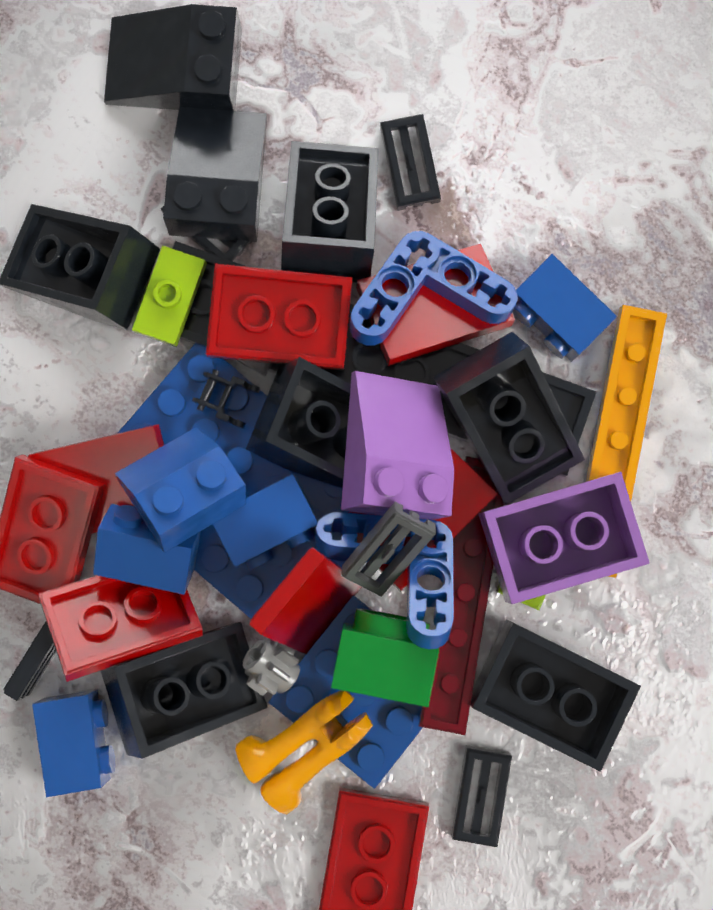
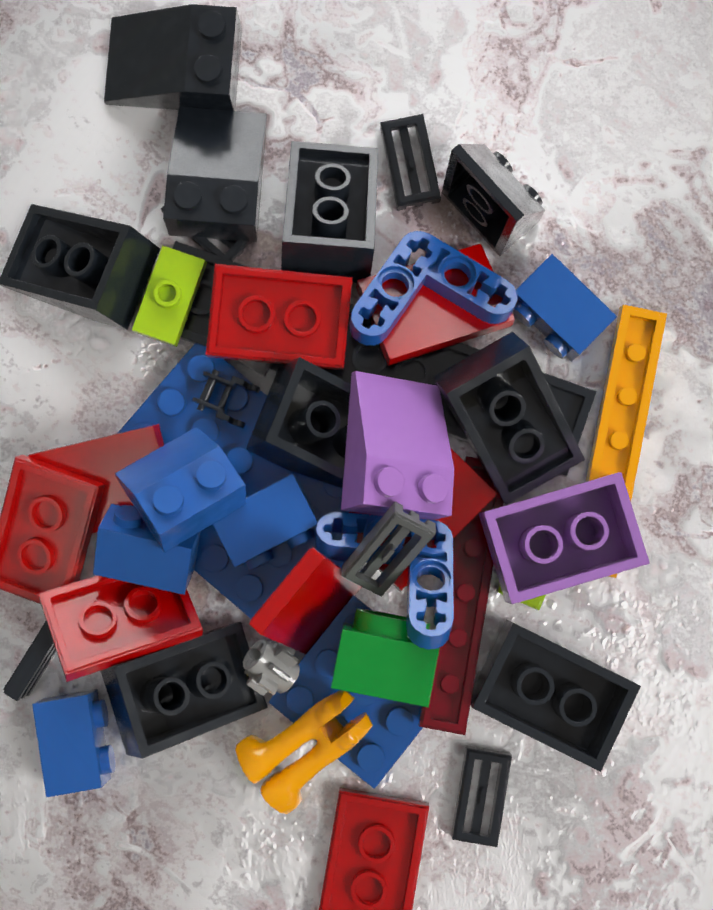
none -> black slope [441,144,545,256]

